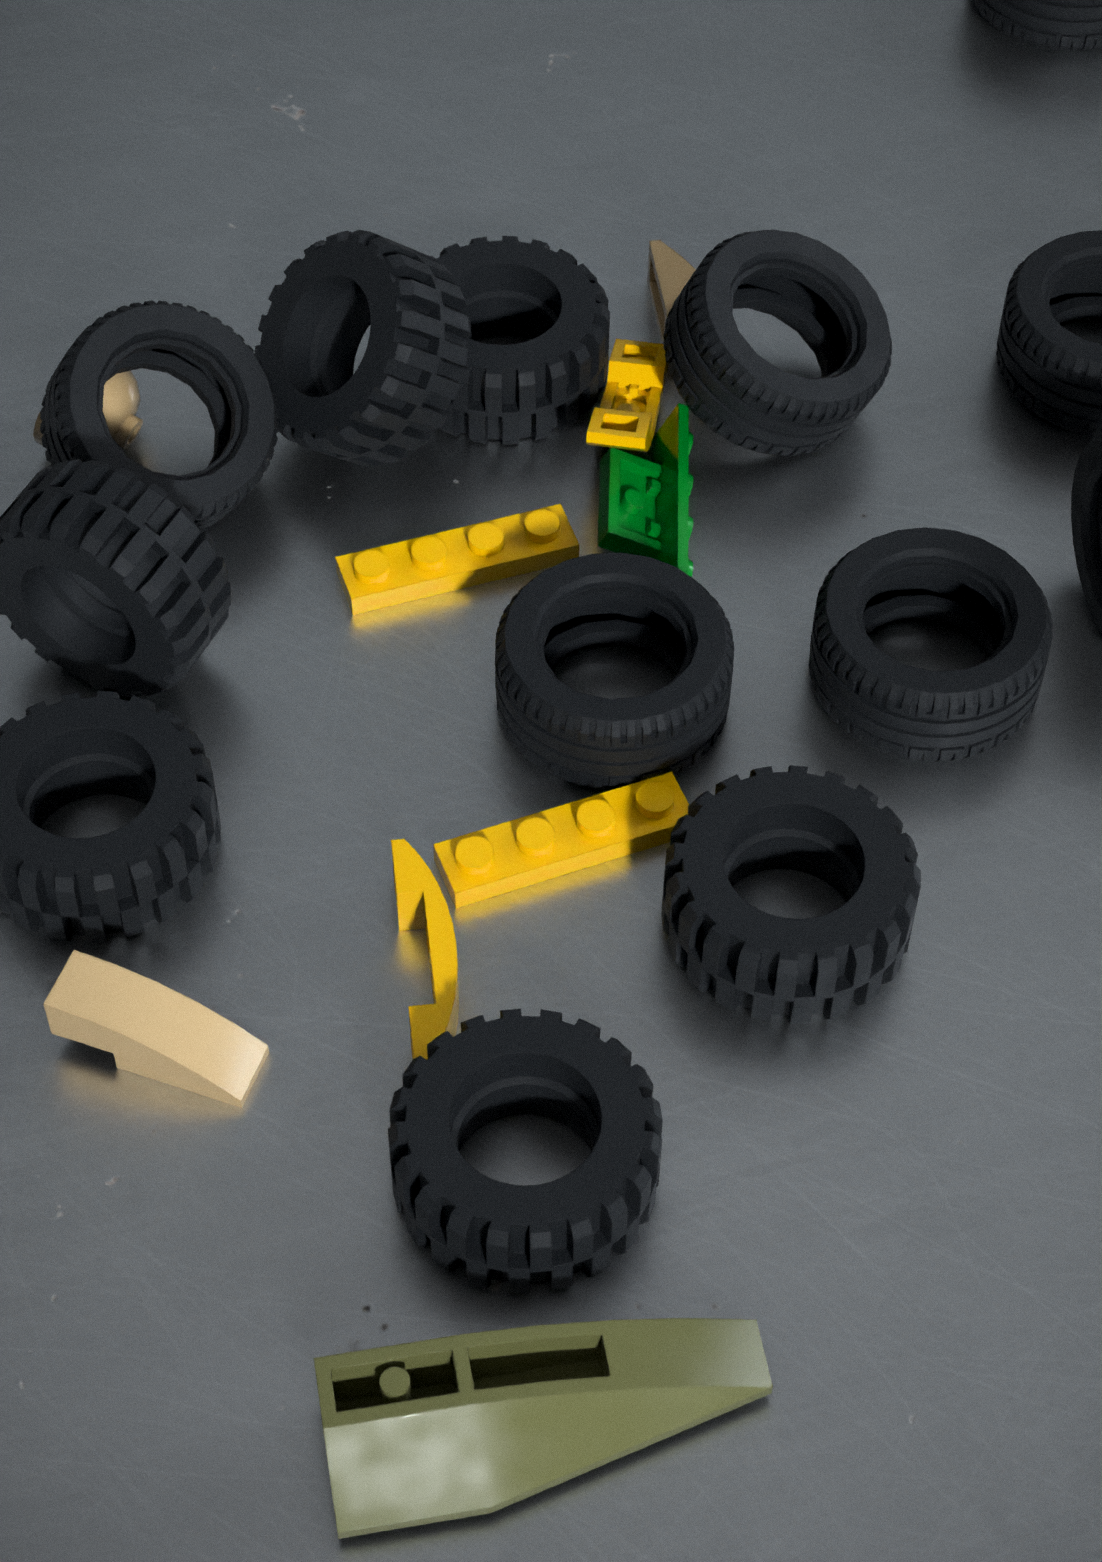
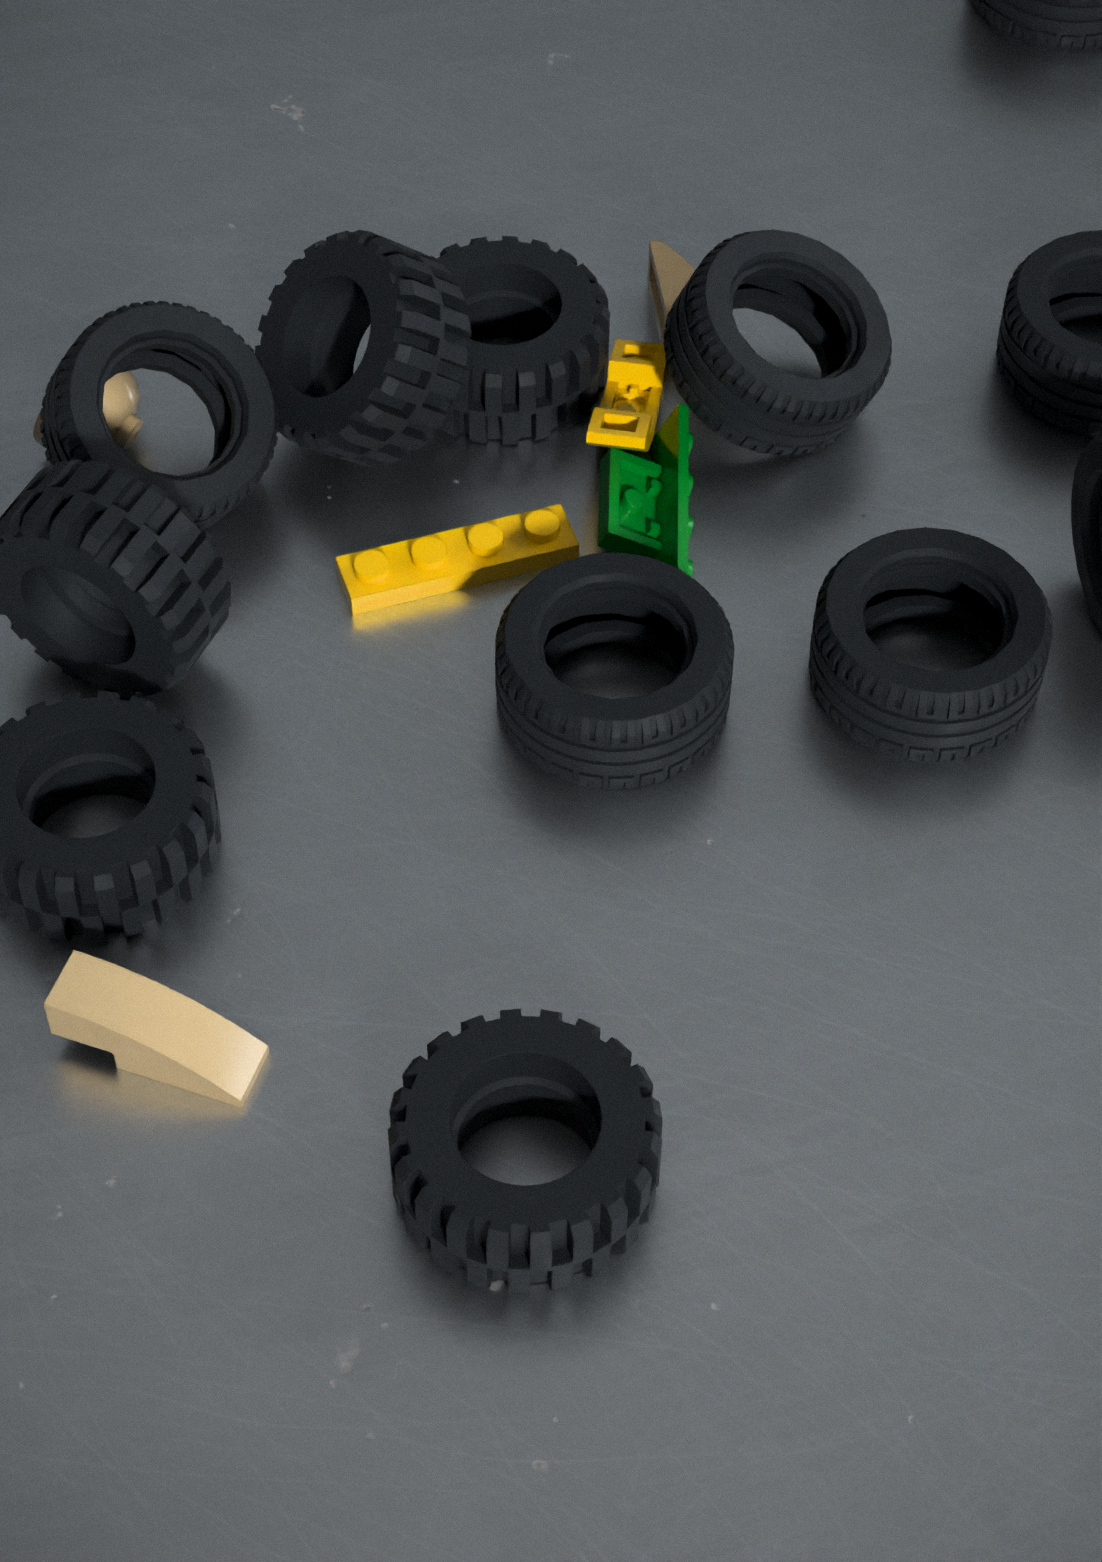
olive wedge [314,1318,773,1539] -> none
yellow slope [391,839,459,1060] -> none
yellow plate [433,772,689,908] -> none
black tyre [661,765,921,1024] -> none

